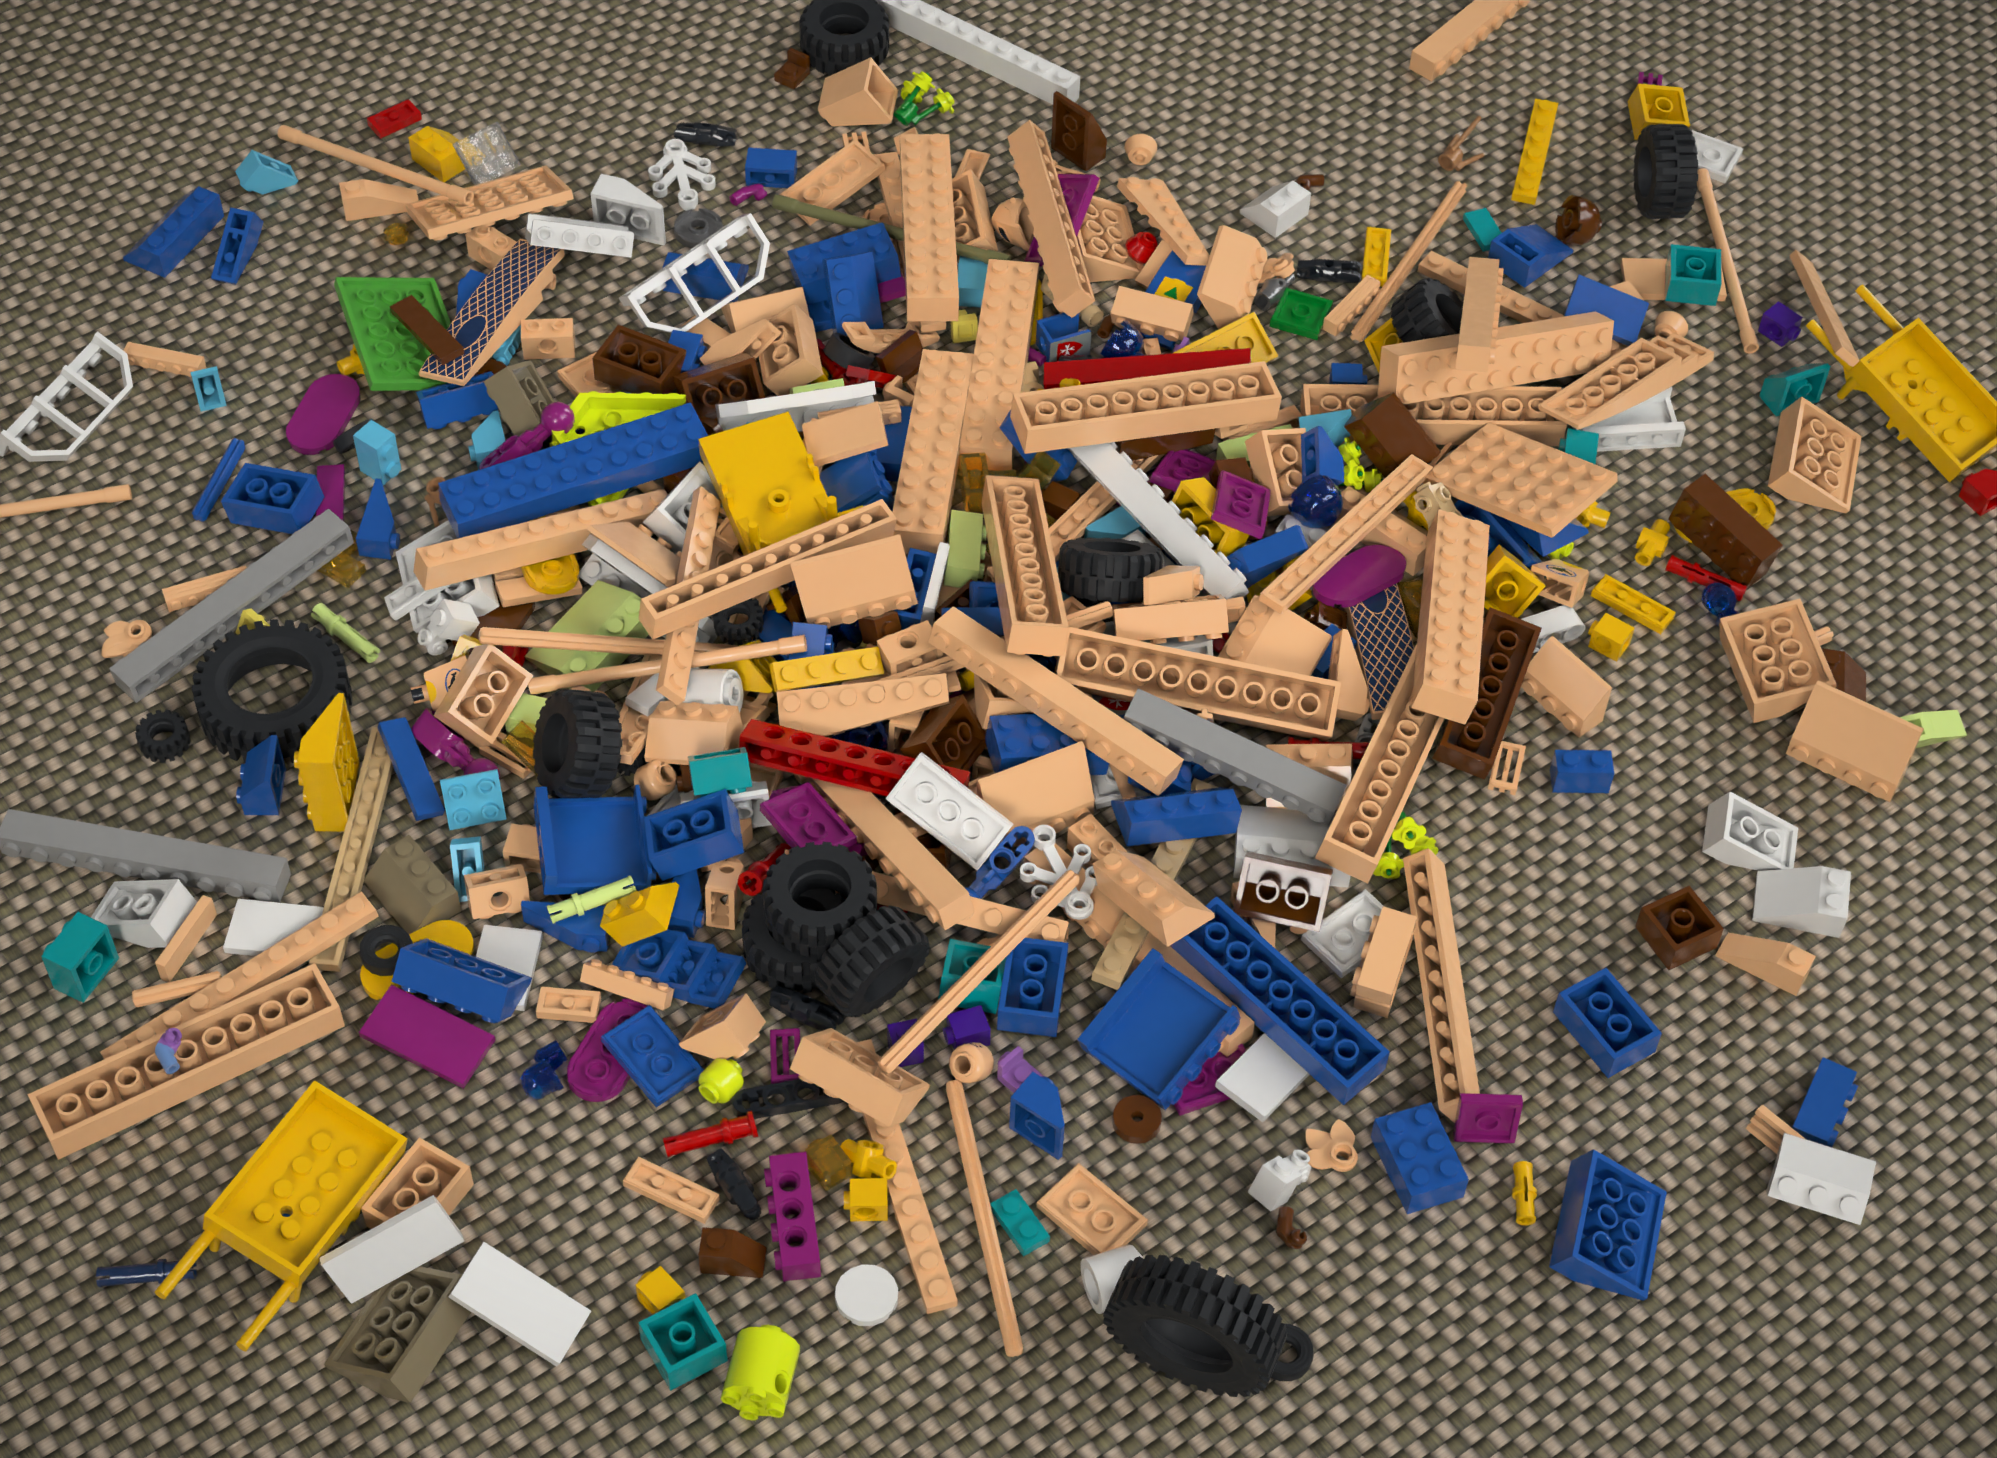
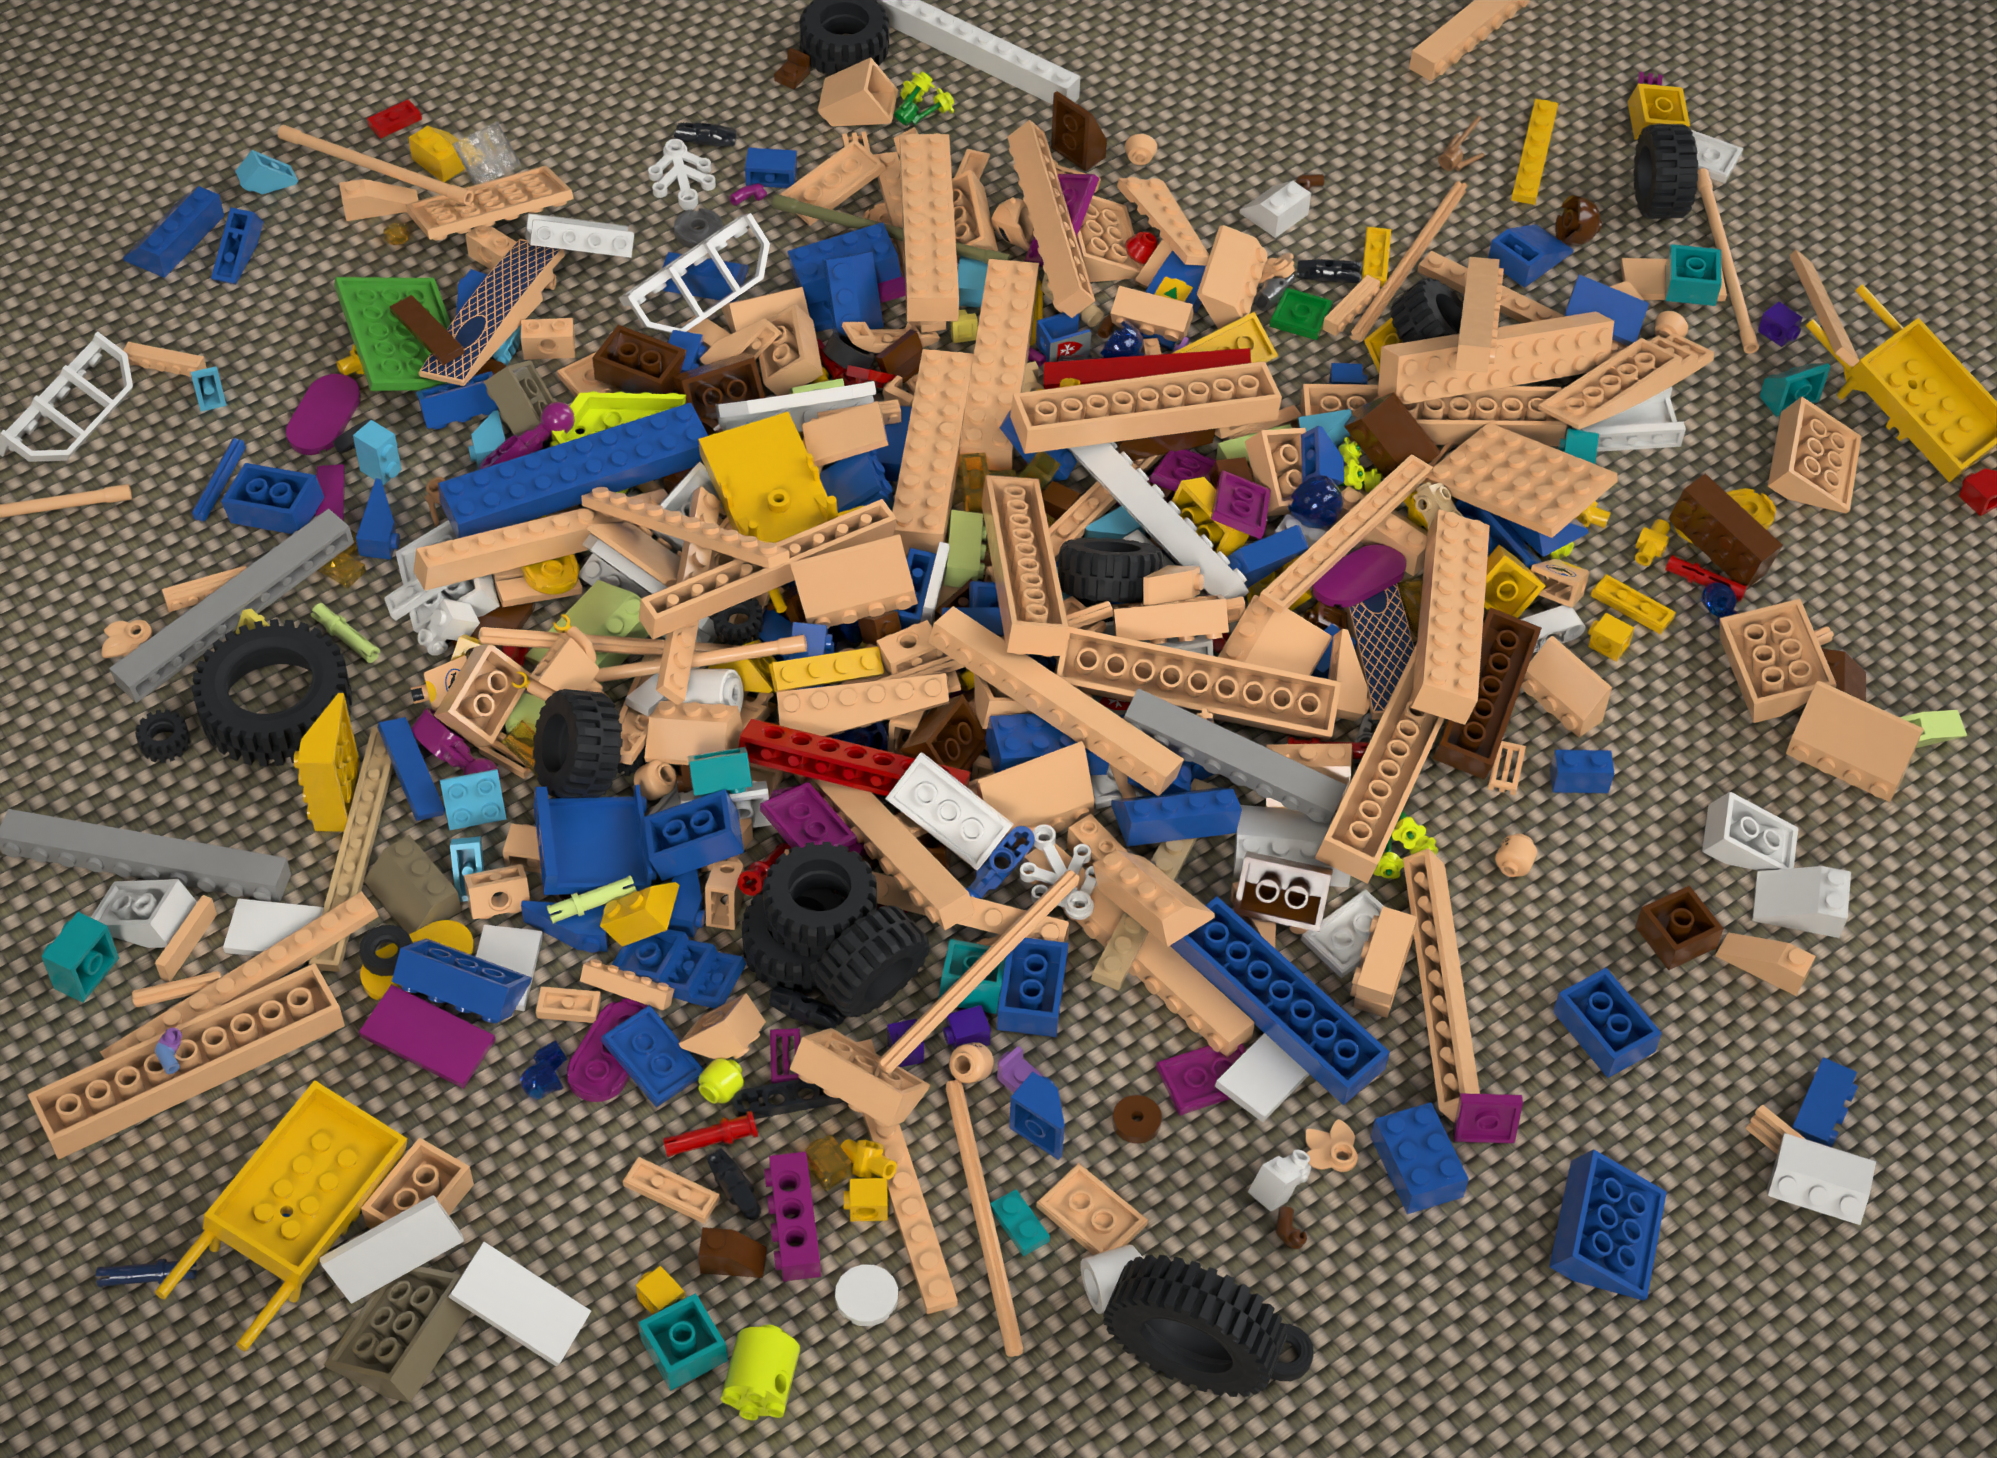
blue slope [236,735,286,815] -> none
white slope [591,174,666,246] -> none
blue panel [1077,948,1241,1111] -> none
teal tile [1463,208,1502,252] -> none
yellow pin [1512,1161,1537,1226] -> none
none -> light nougat torso [511,614,603,701]
none -> light nougat plate [581,487,790,569]
none -> light nougat head [1495,834,1538,877]

